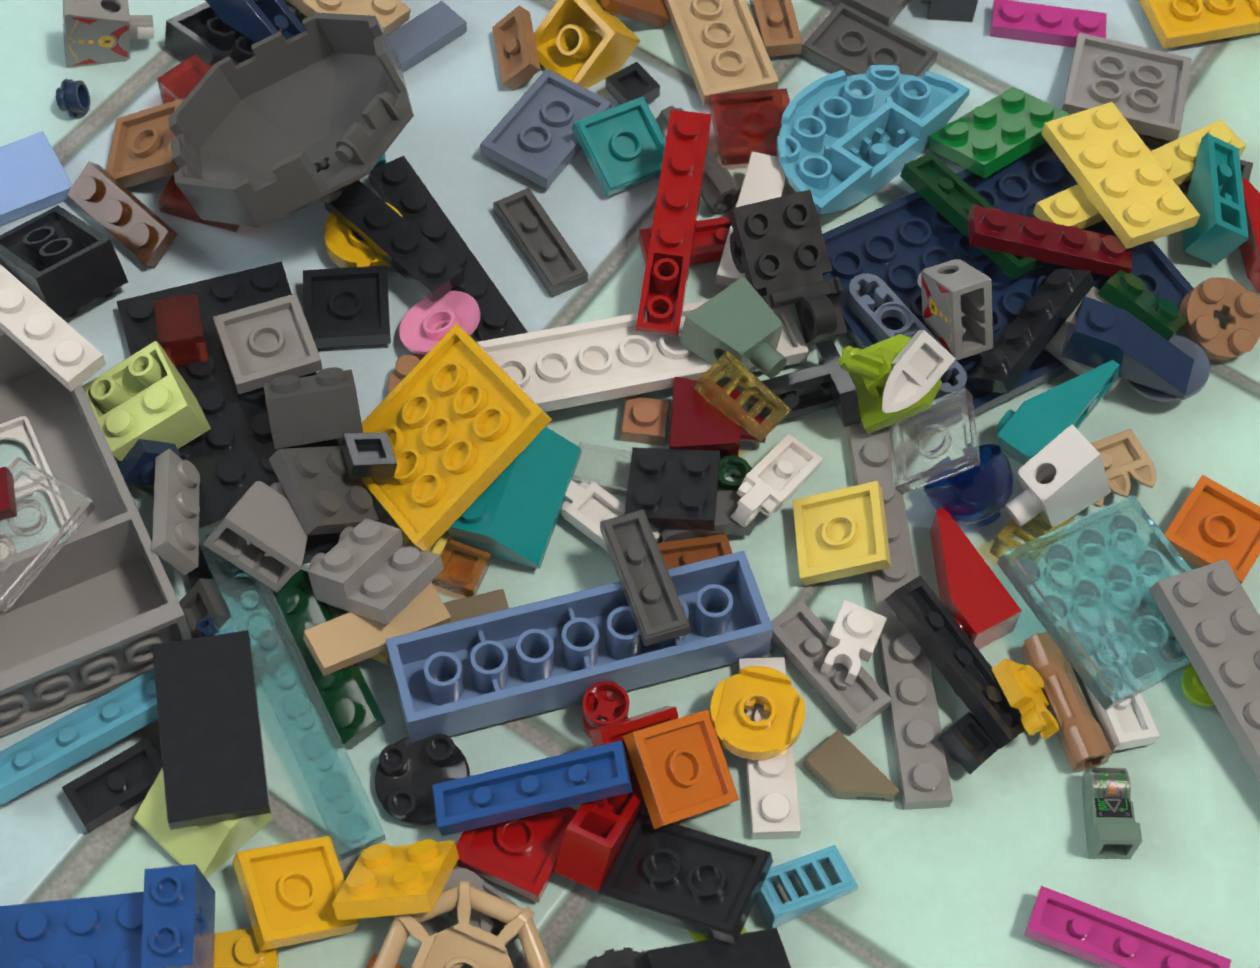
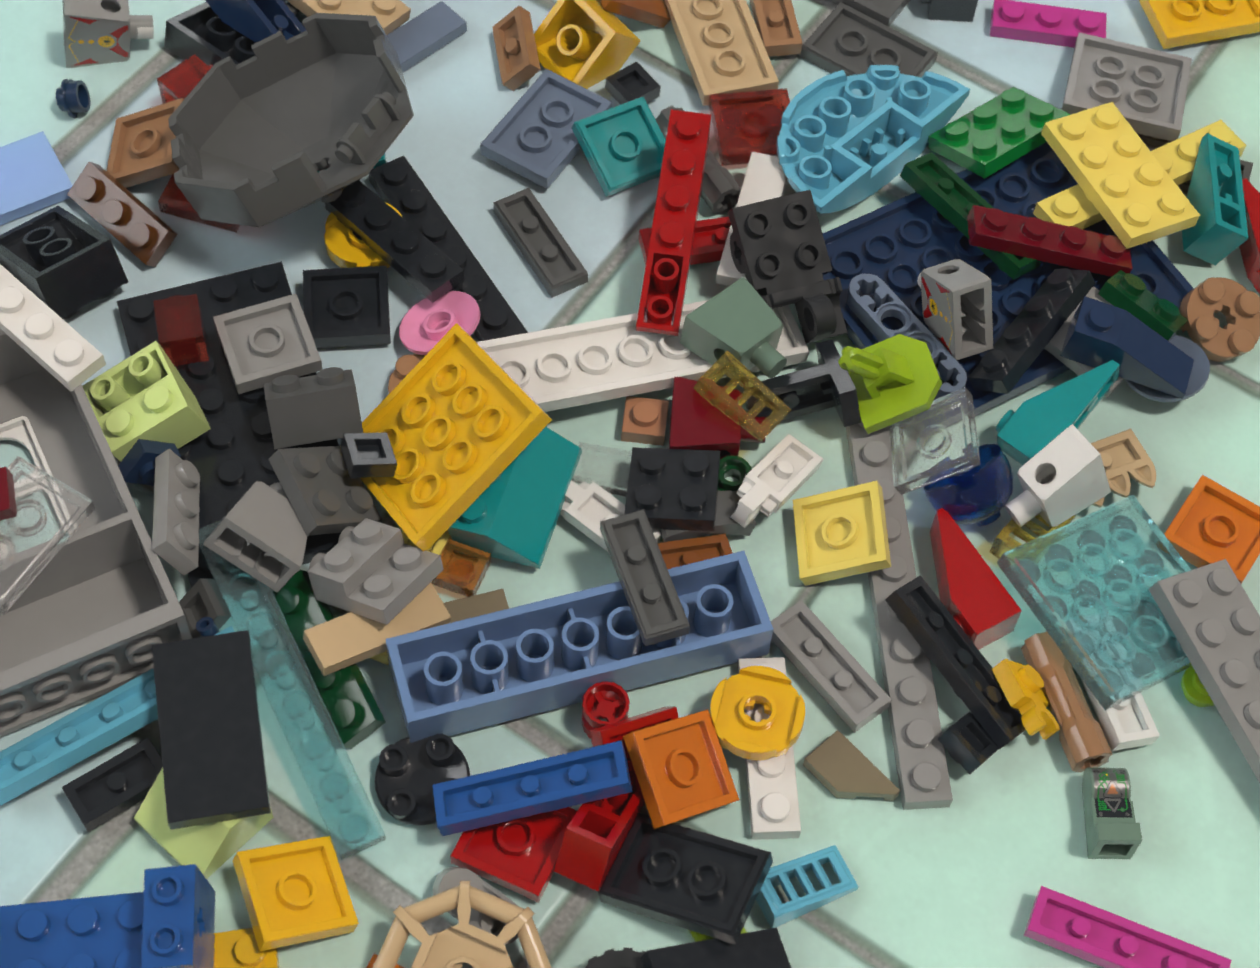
yellow plate [332,839,459,920] -> none
white plate [820,600,887,685] -> none
white plate [882,330,956,413] -> none

